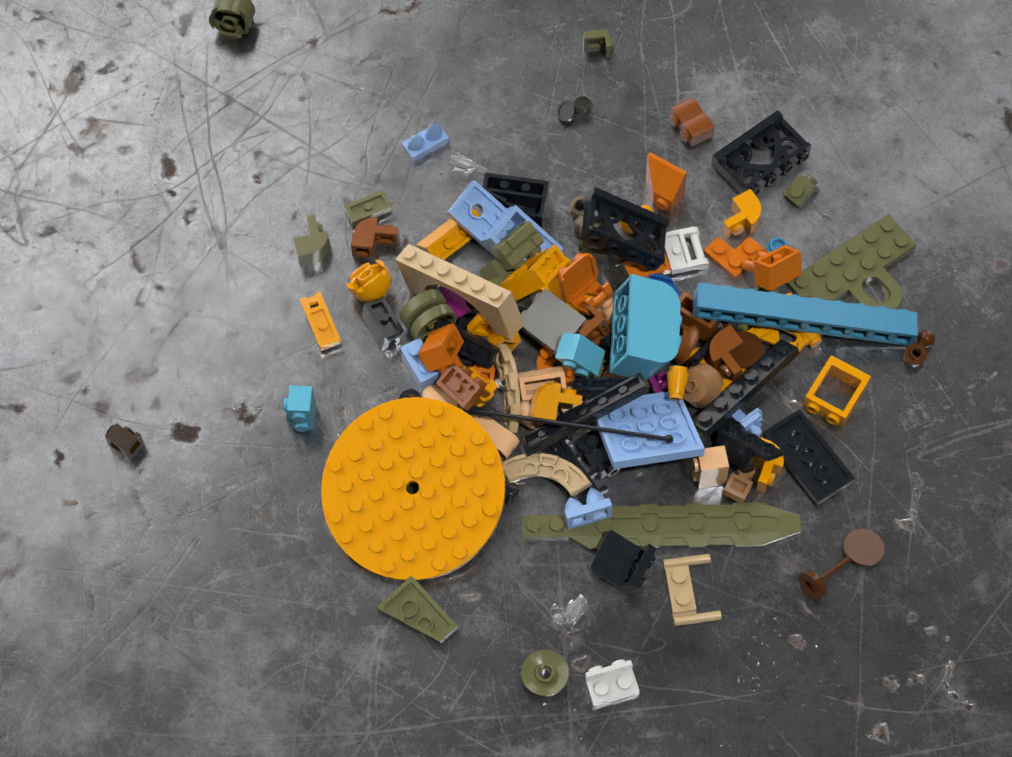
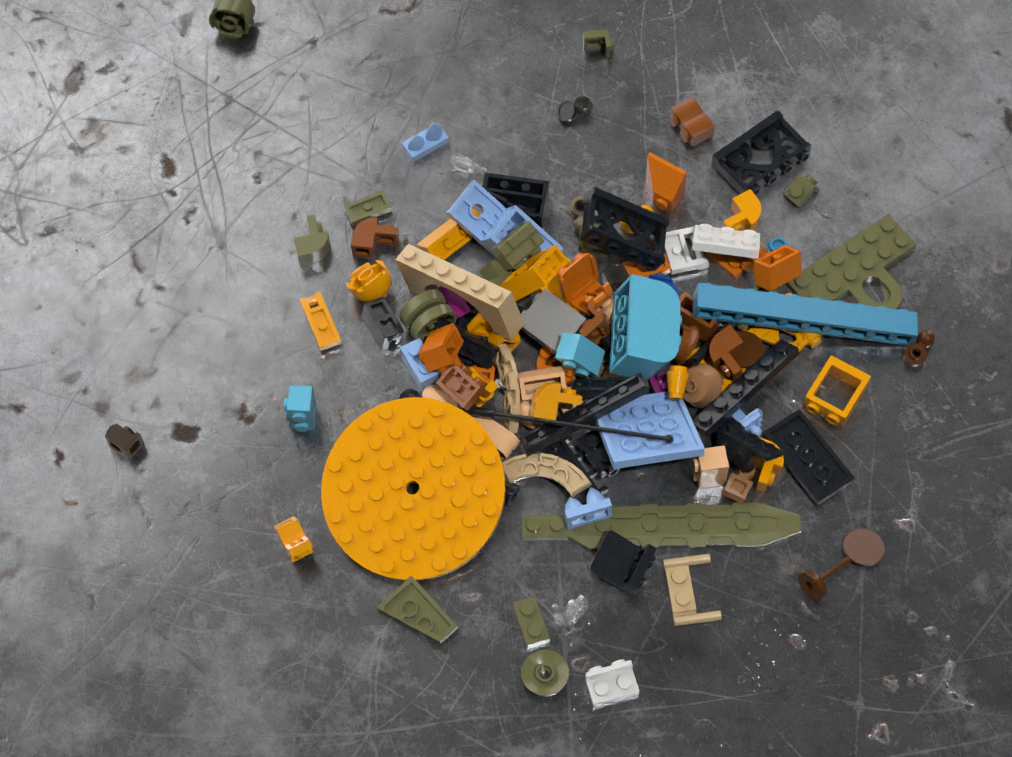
none -> light orange brick [273,516,313,563]
none -> olive plate [513,596,550,649]
none -> white plate [692,224,760,259]

